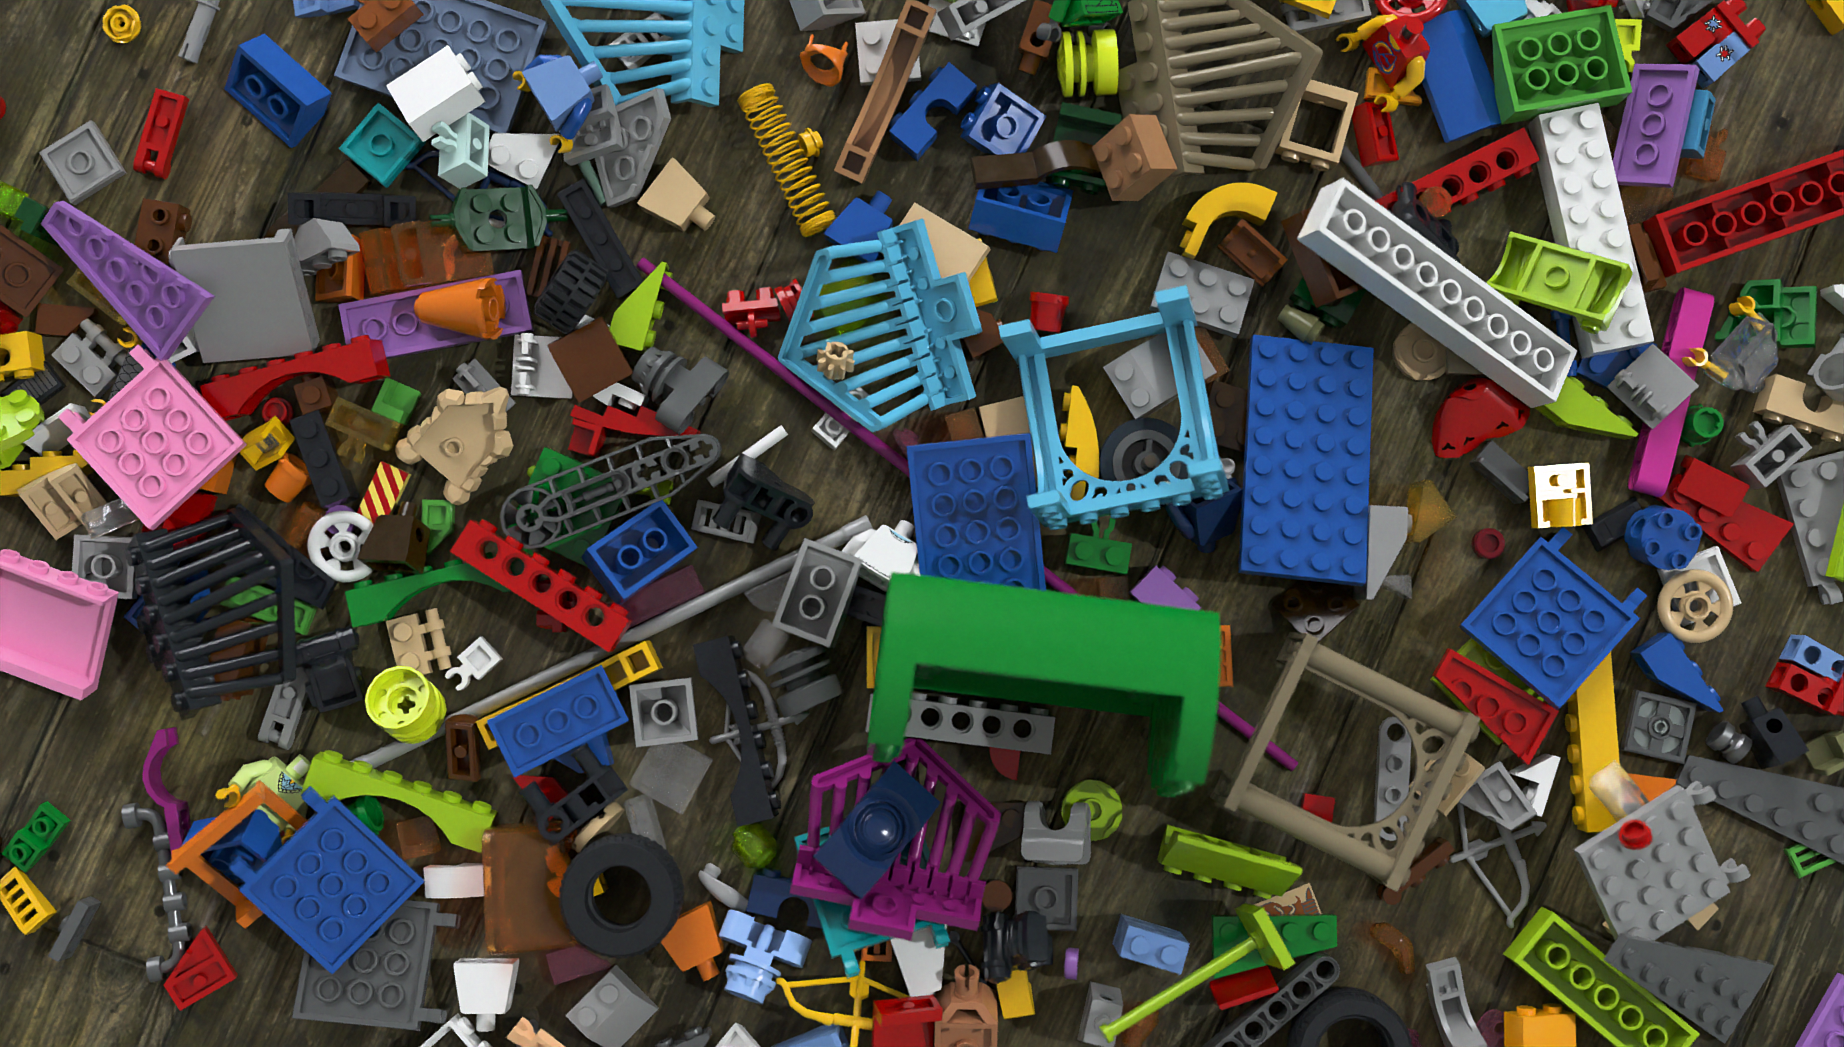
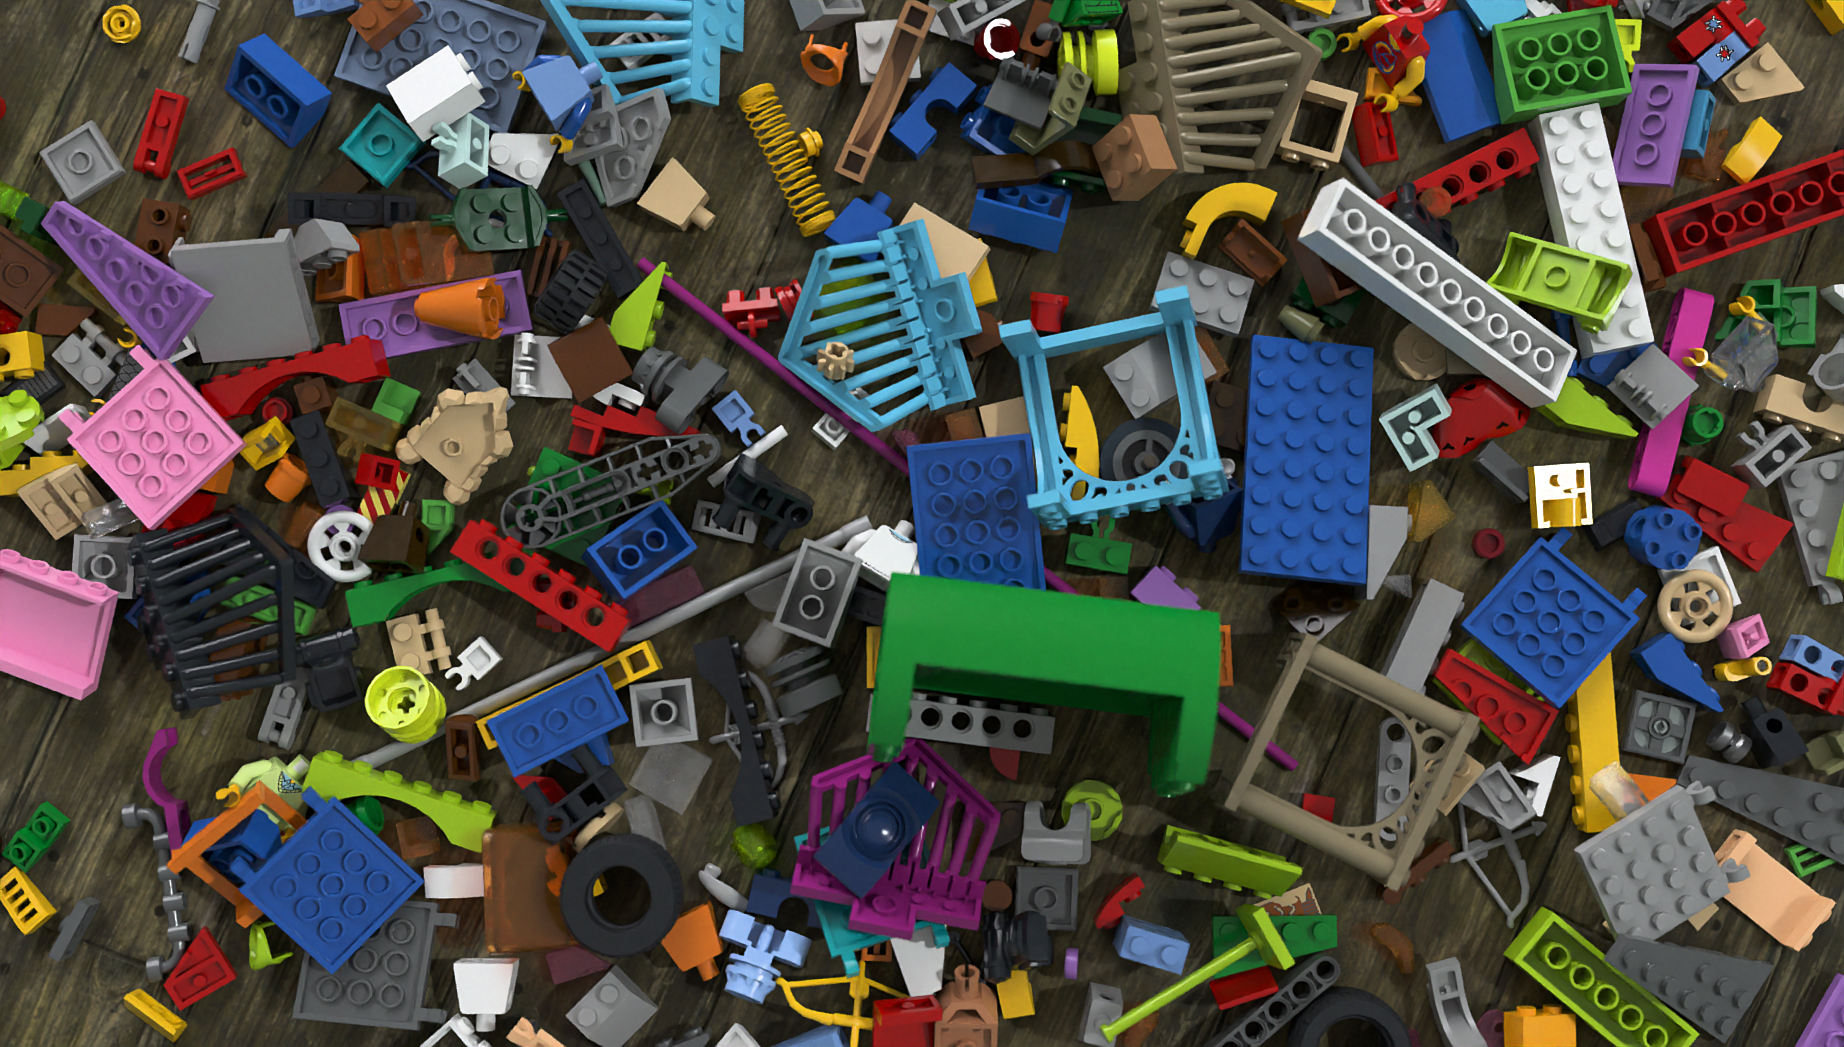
red plate [1618,820,1653,850] -> none
none -> yellow slope [124,988,187,1042]
none -> red tile [177,147,248,201]
none -> lime piece [249,920,293,971]
none -> red plate [355,453,401,491]
none -> medium blue plate [712,390,766,447]
none -> red piece [973,19,1020,60]
none -> dark grey hinge [983,57,1059,130]
none -> olive panel [1009,62,1092,156]
none -> red slope [1092,872,1145,930]
none -> bright green tile [1307,28,1337,61]
none -> light aqua brick [1379,383,1452,472]
none -> light grey brick [1380,578,1464,695]
none -> yellow piece [1712,657,1772,682]
none -> light nougat panel [1714,829,1836,952]
none -> tan wing [1716,43,1805,106]
none -> bright pink slope [1716,614,1770,659]
none -> yellow slope [1721,117,1782,185]

